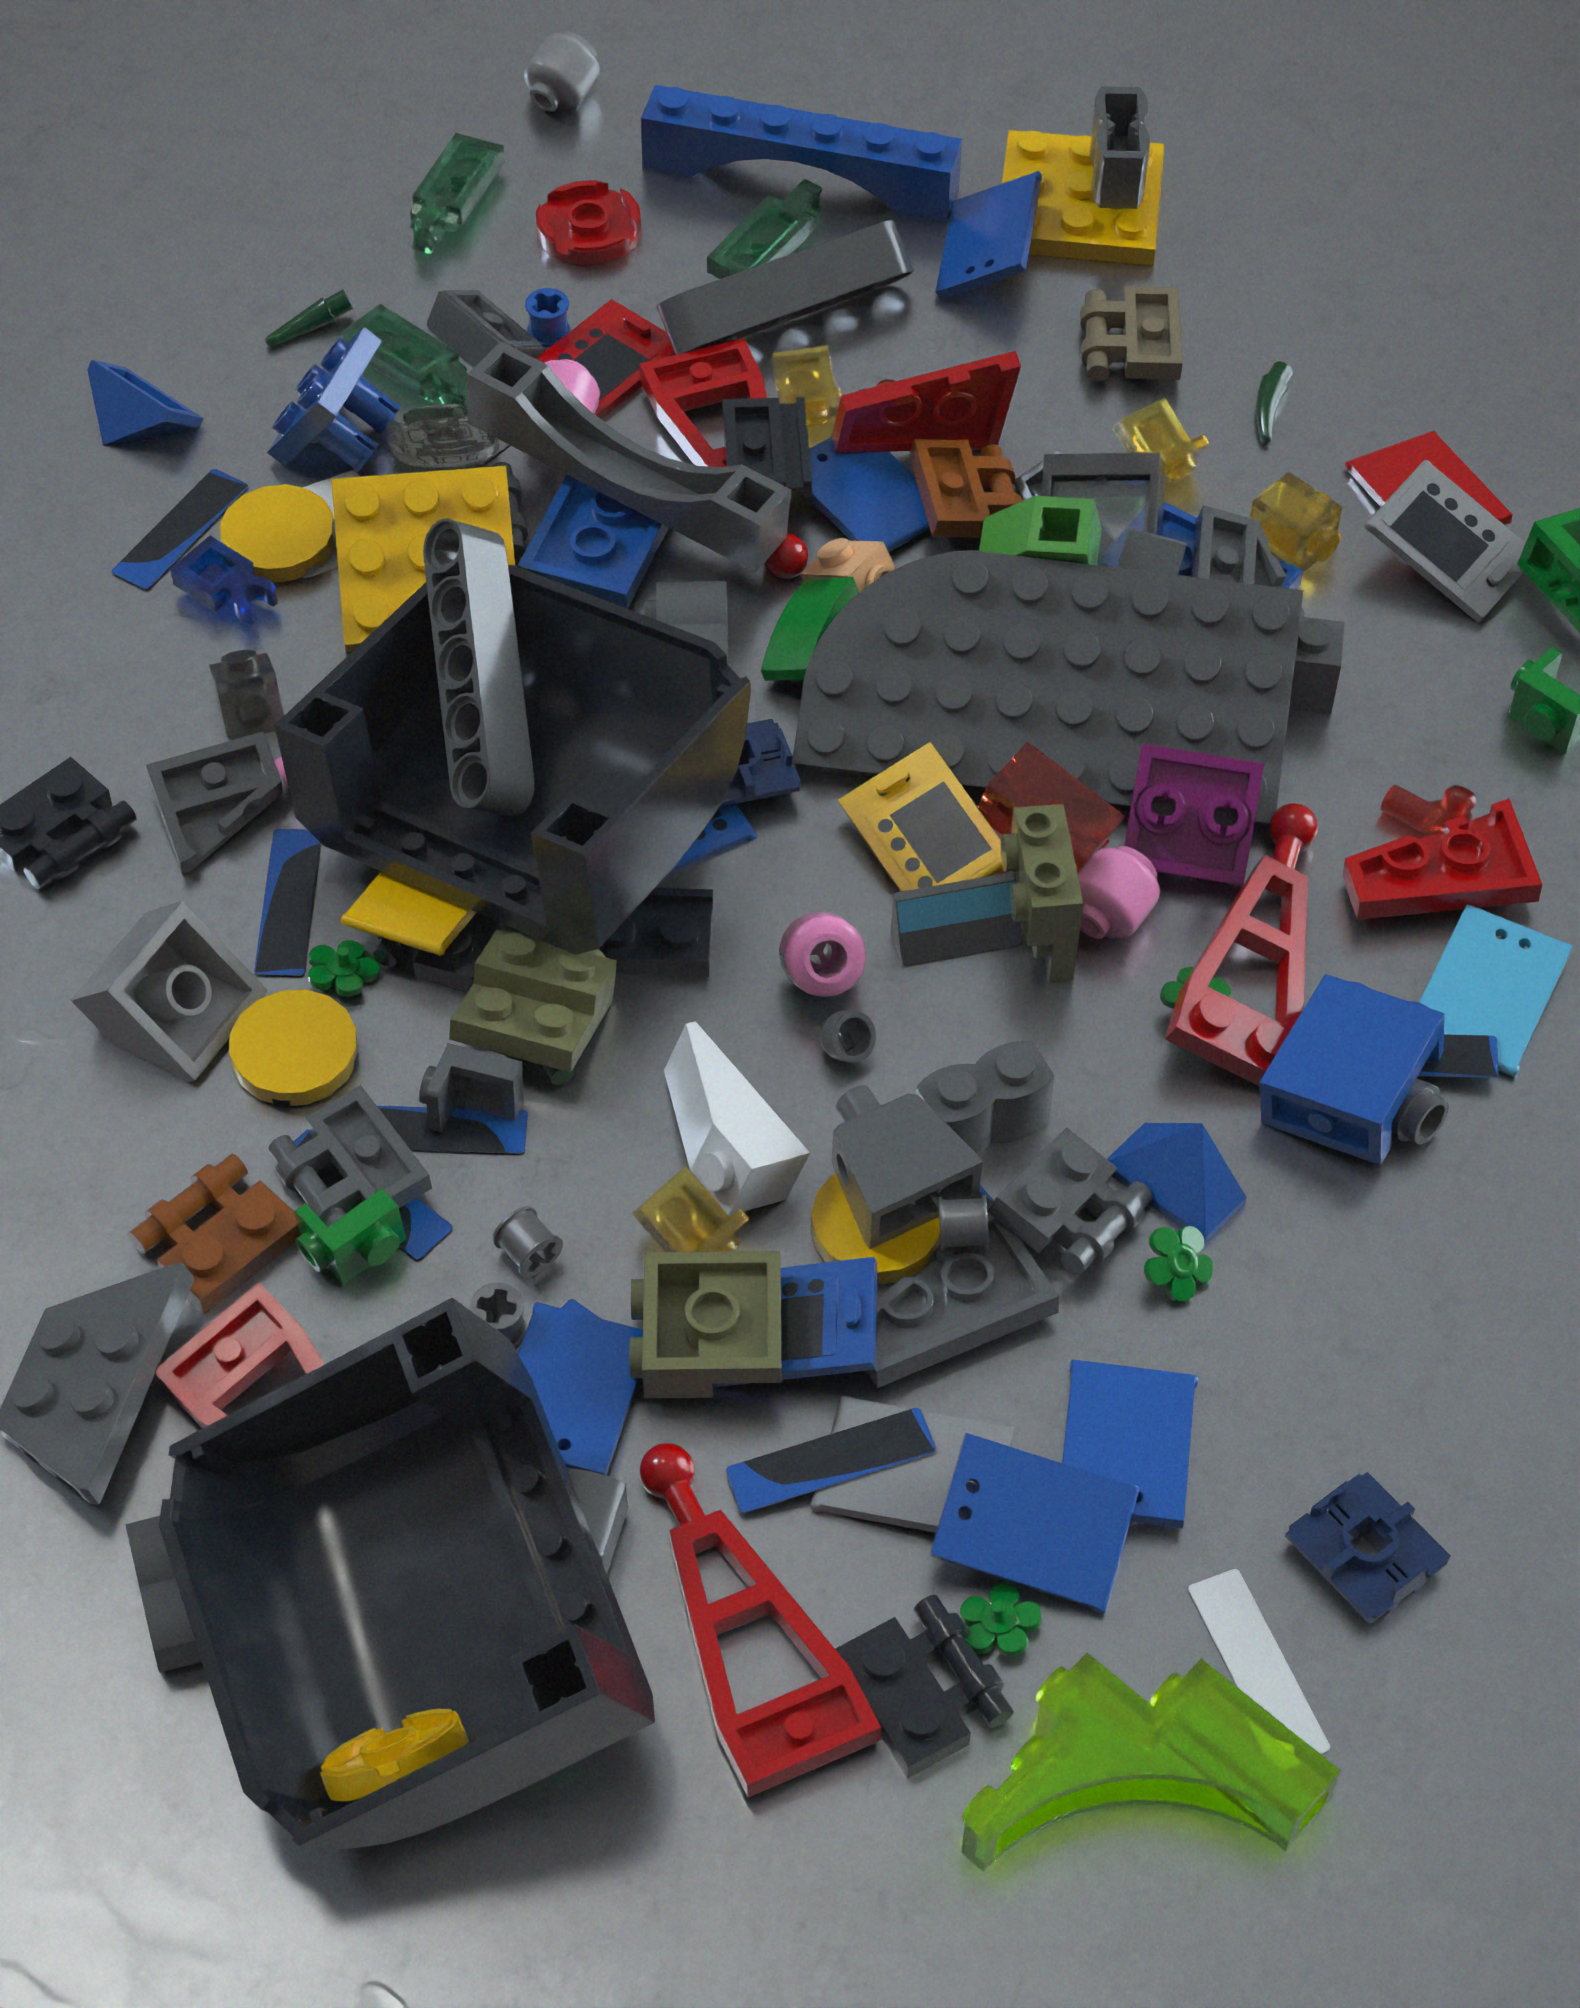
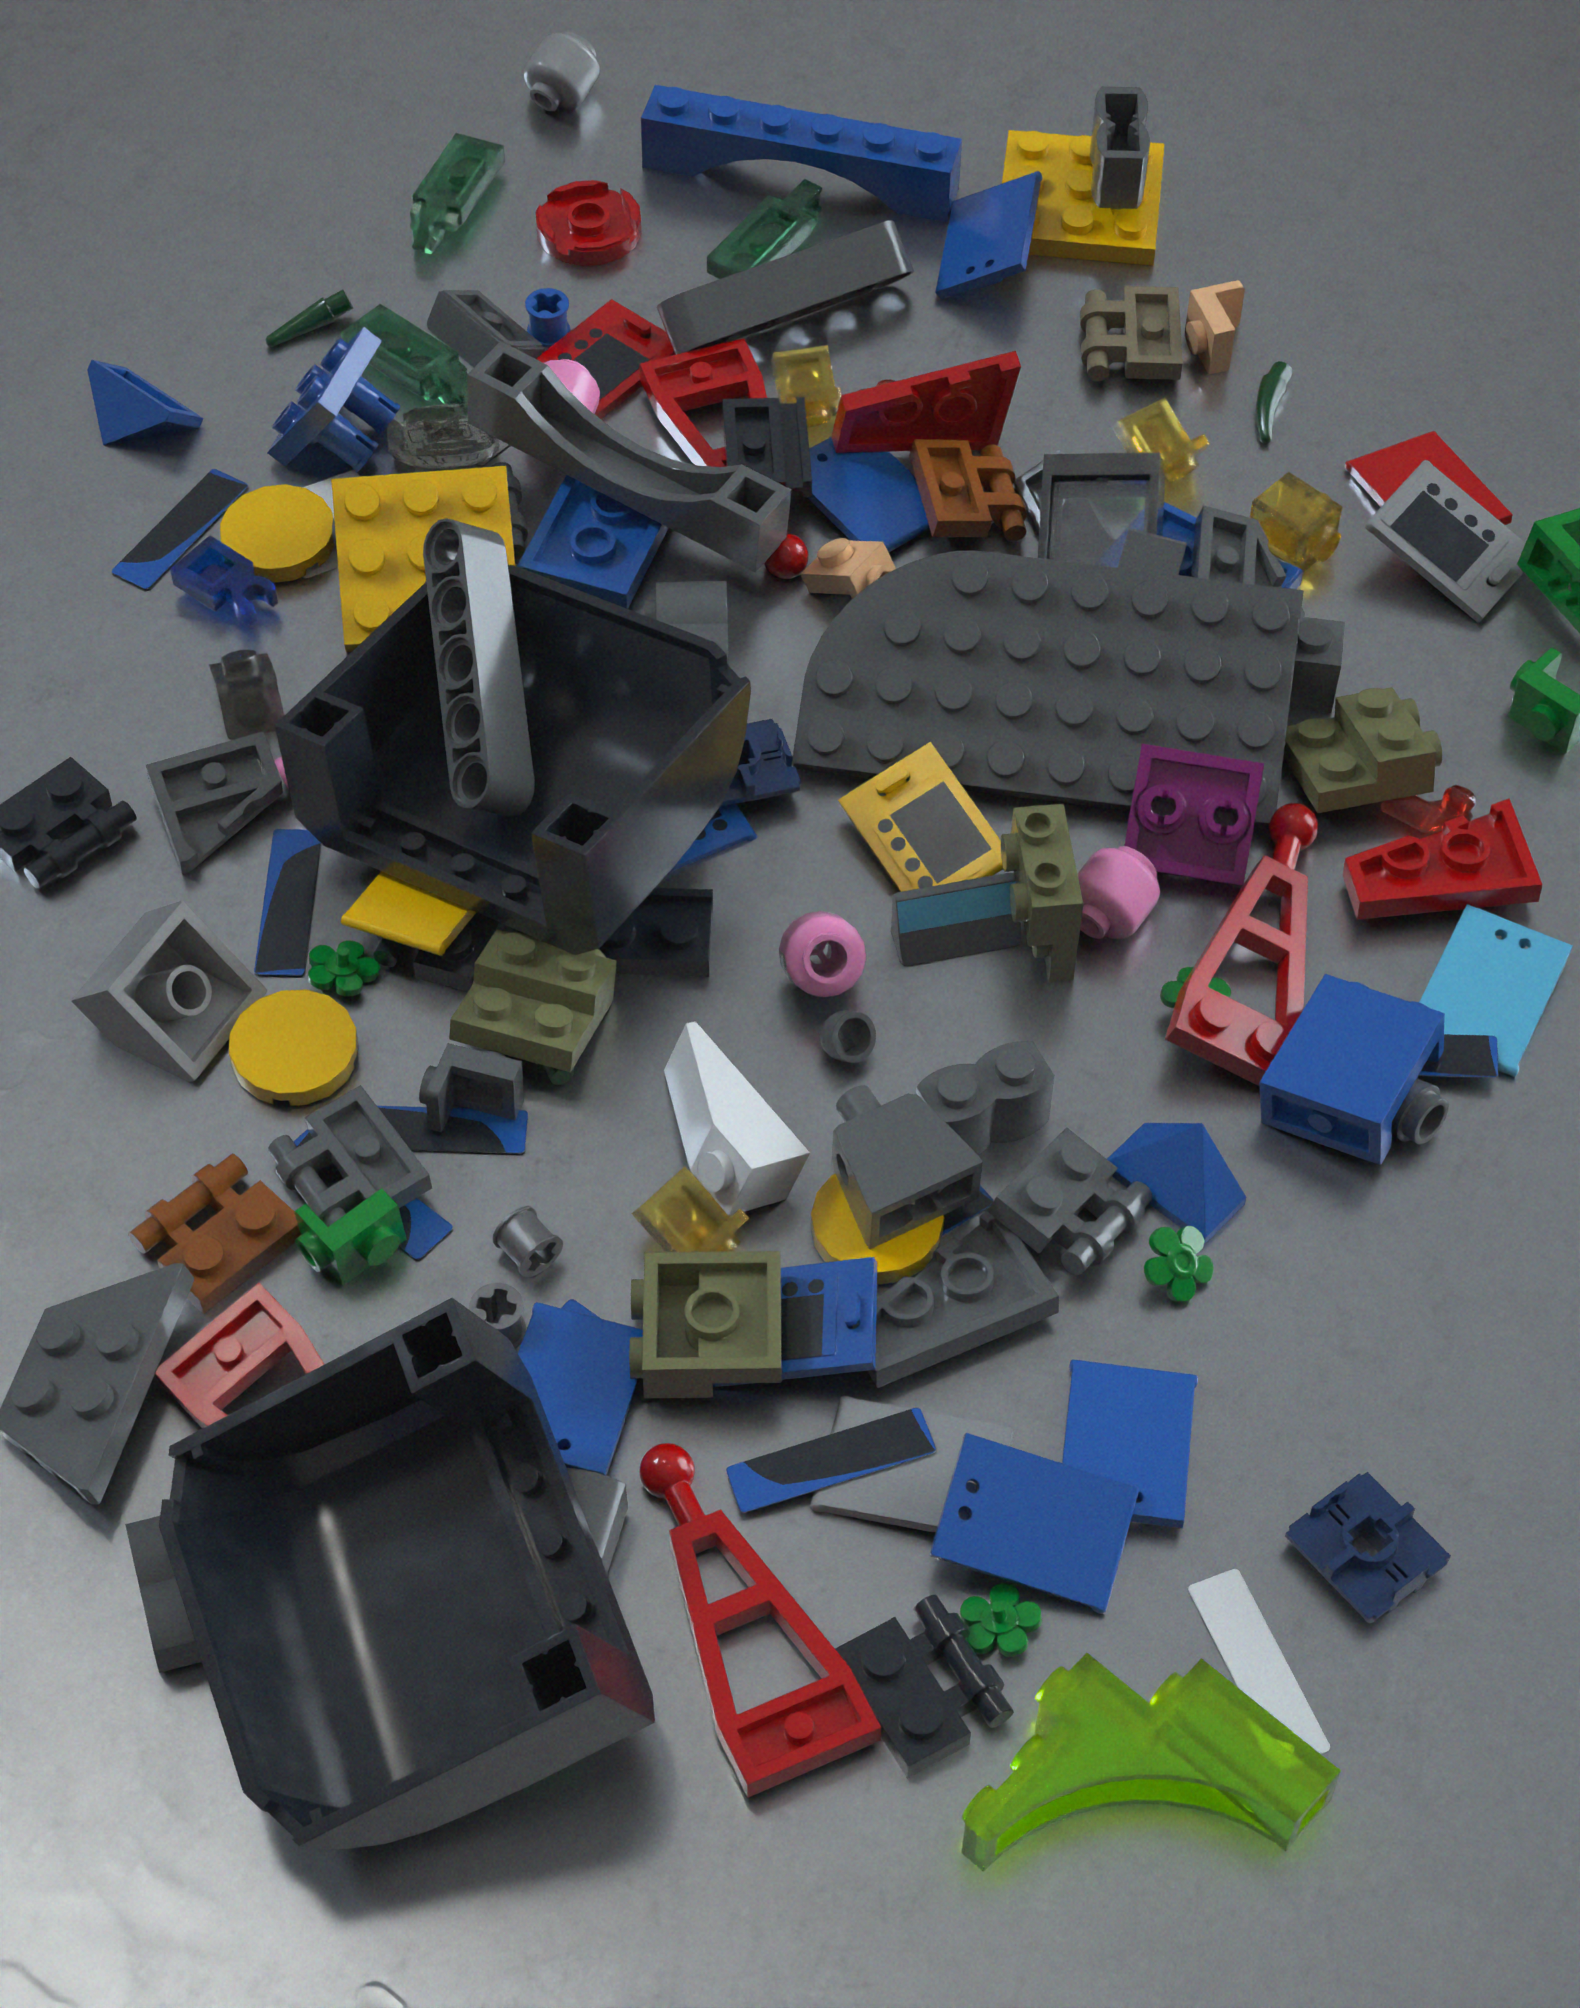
yellow tile [320,1709,469,1802] -> none
green slope [761,577,859,684] -> none
flat silver axle [939,1195,989,1251] -> none
clear red hinge [977,741,1125,873] -> none
bright green slope [979,496,1102,565] -> none
none -> light nougat bracket [1185,280,1245,375]
none -> olive plate [1283,687,1442,813]

